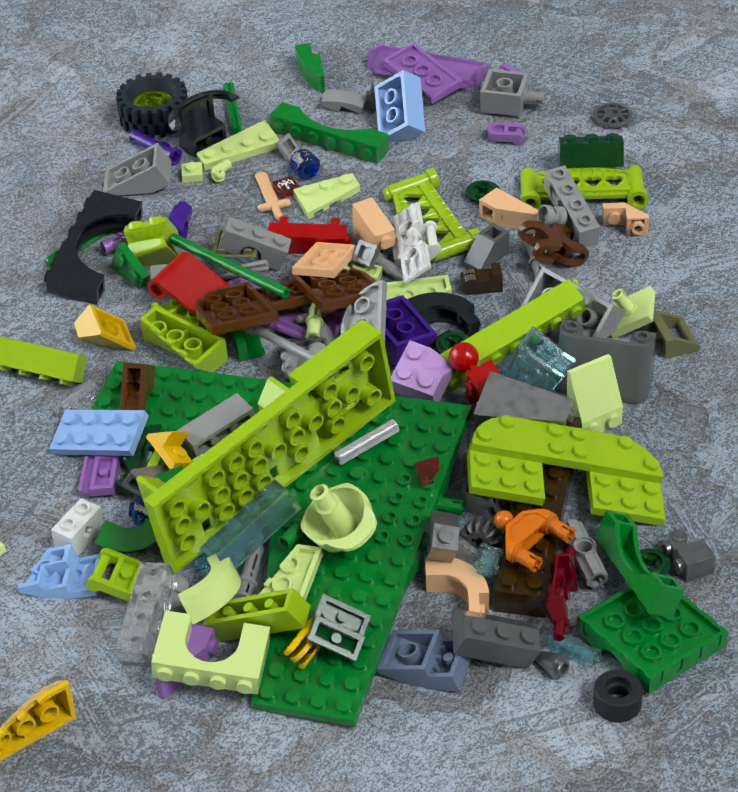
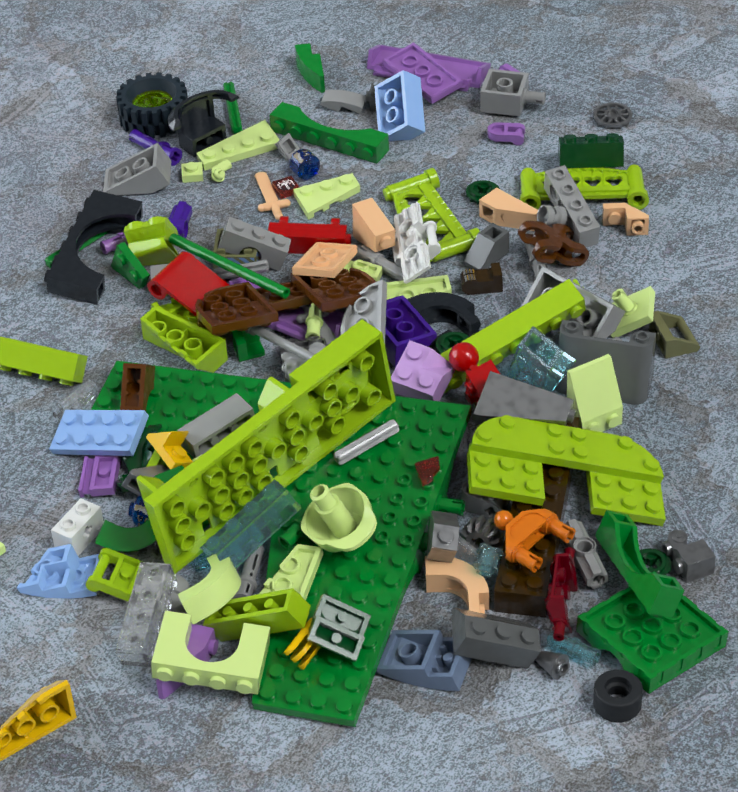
yellow slope [74,304,136,351] -> none
flat silver plate [352,239,381,268] -> none

